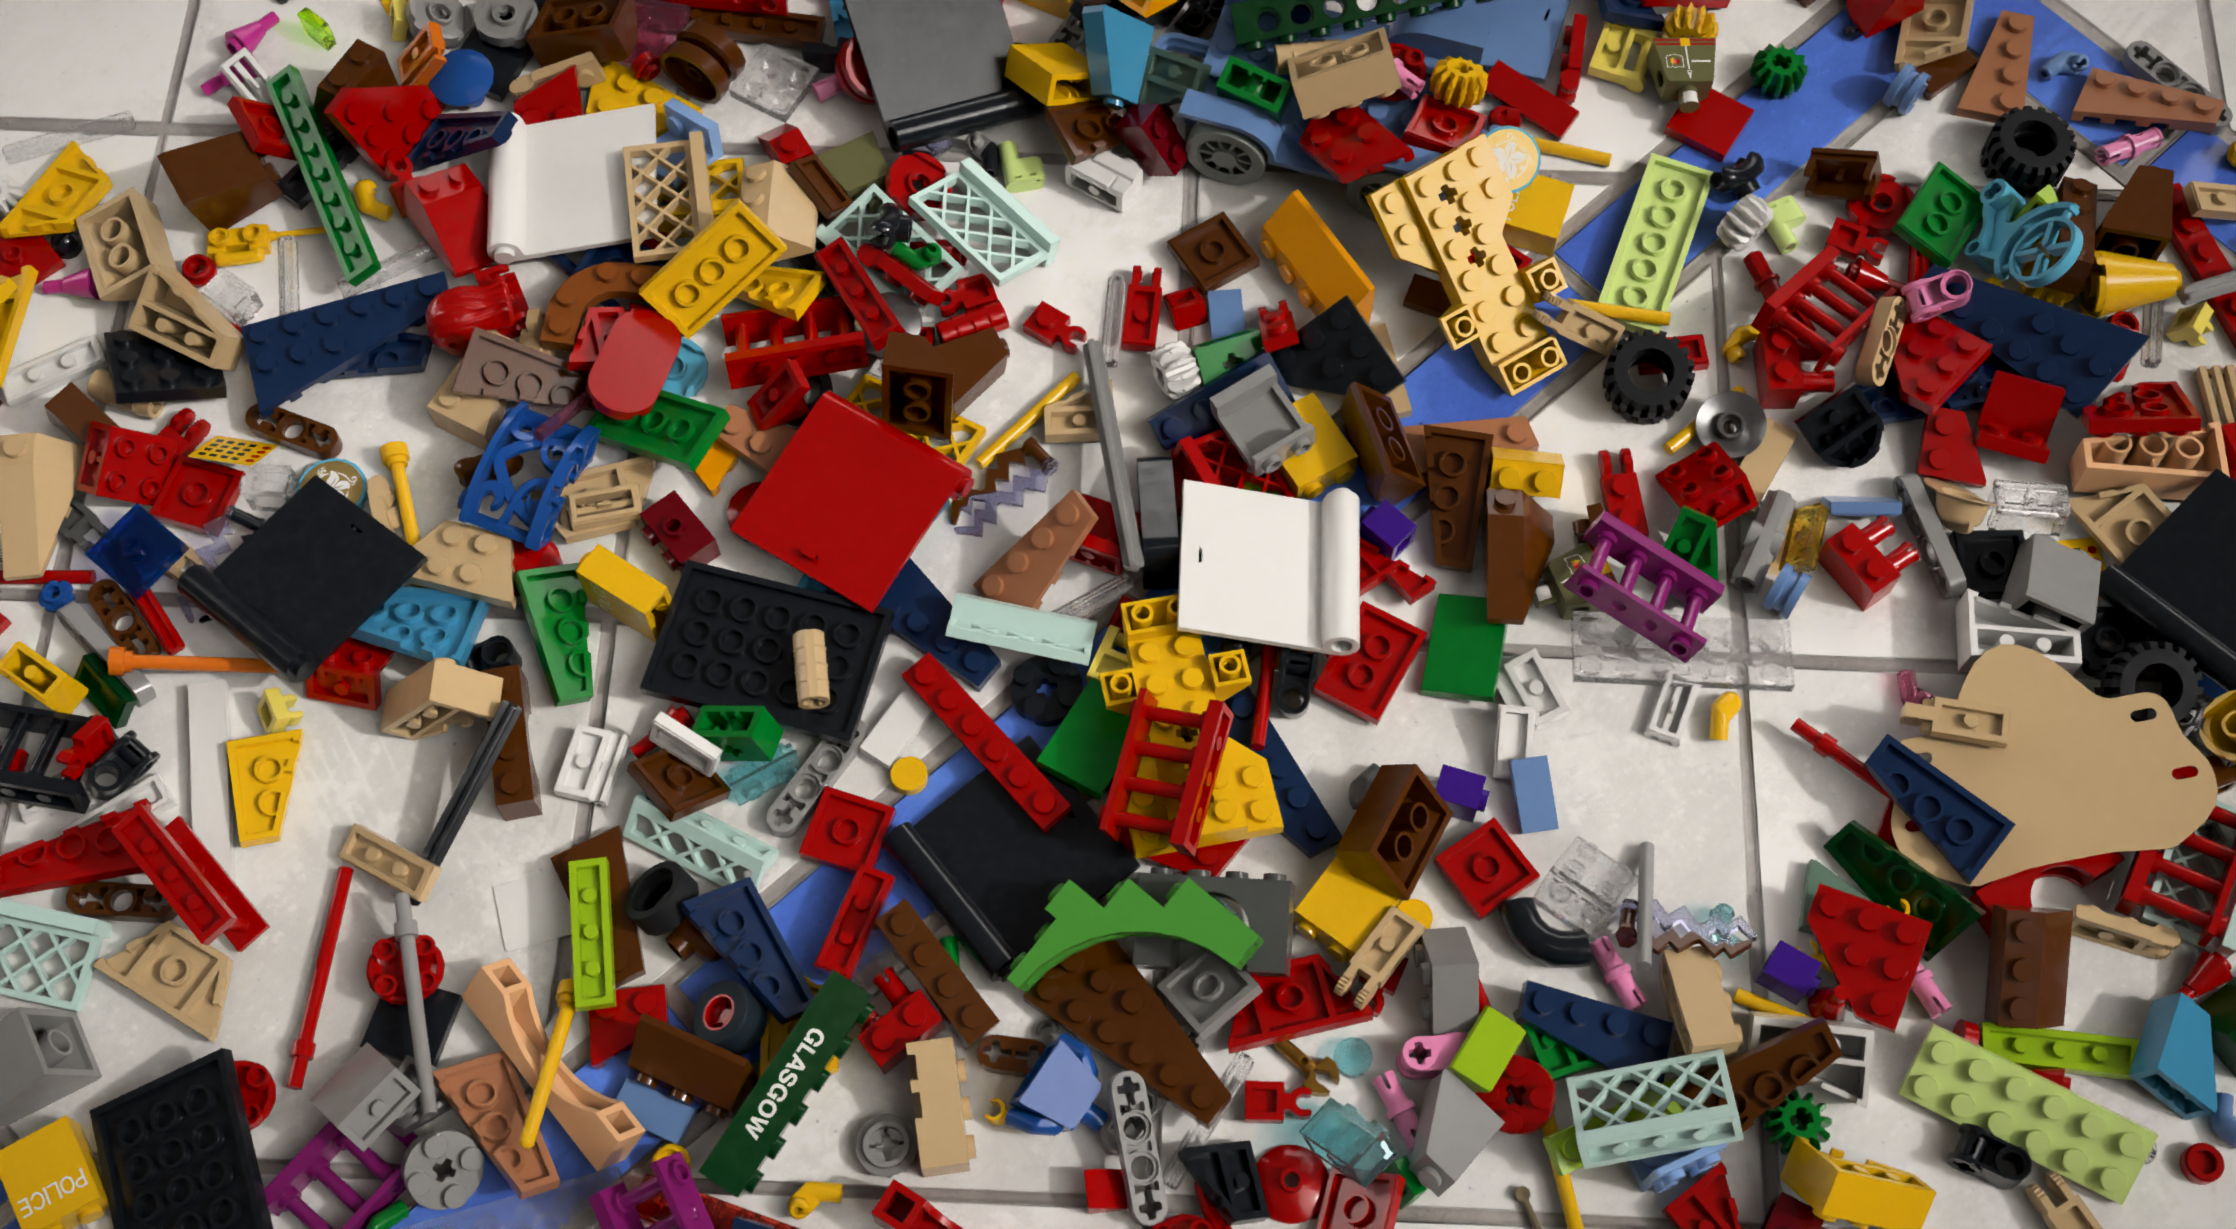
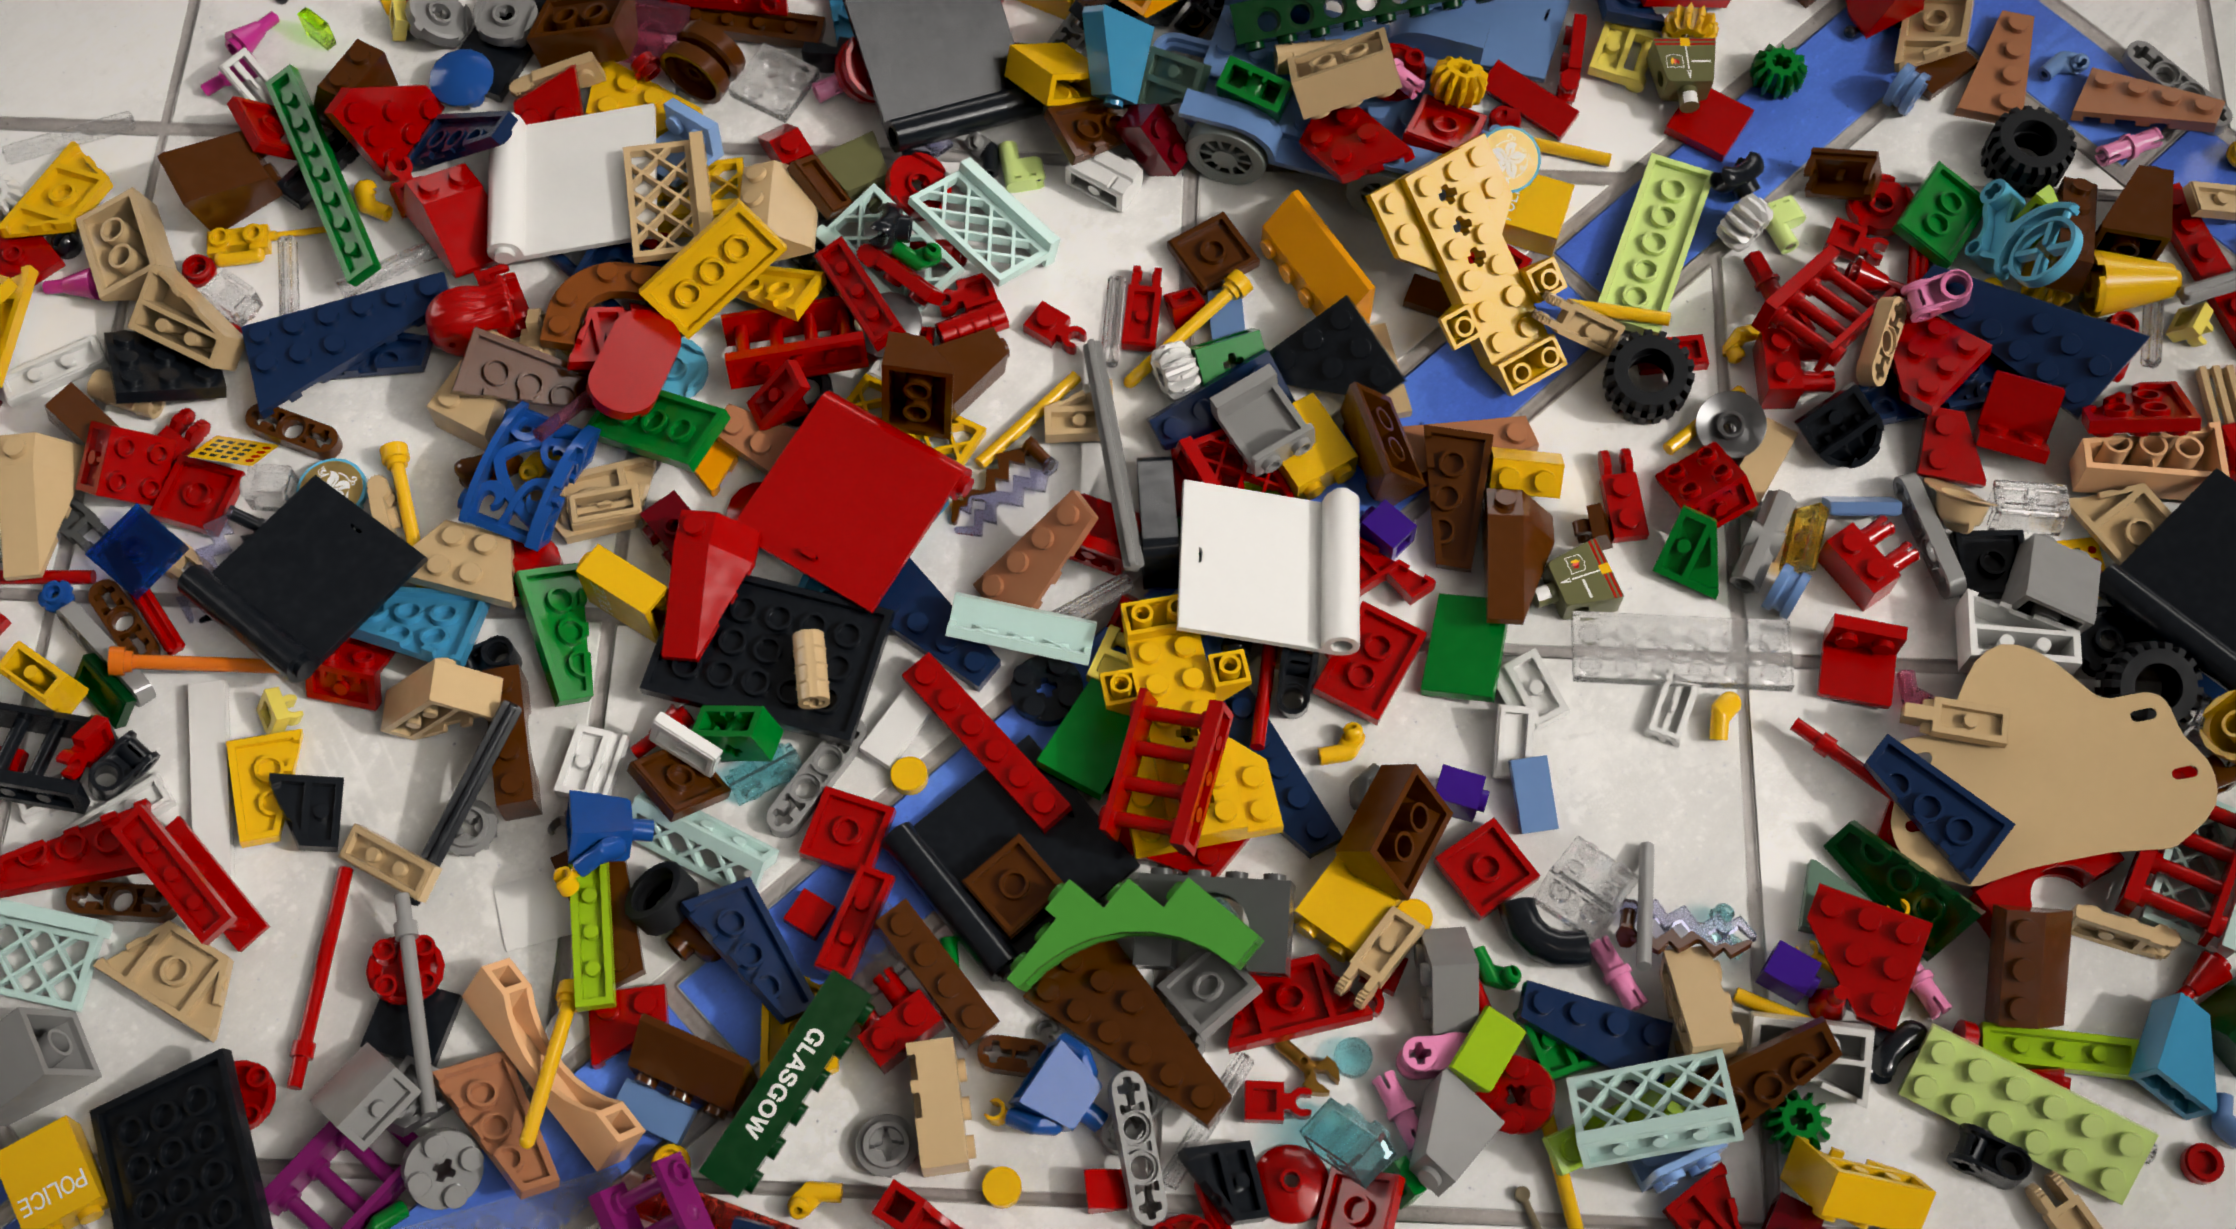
orange plate [397,21,447,85] -> none
black wheel [692,980,768,1056] -> none
red hinge [1258,299,1300,354] -> none
magenta fence [1564,510,1725,663] -> none
none -> black wing [269,773,344,852]
none -> light grey gear [449,799,499,857]
none -> yellow arm [518,451,562,482]
none -> blue torso [547,790,654,897]
none -> red wedge [661,509,762,662]
none -> red tile [783,888,837,941]
none -> reddish brown plate [962,833,1064,939]
none -> yellow tile [982,1166,1022,1209]
none -> yellow piece [1123,269,1253,388]
none -> yellow arm [1318,722,1365,766]
none -> green arm [1474,946,1522,991]
none -> red bracket [1817,613,1908,709]
none -> black piece [1870,1020,1928,1085]

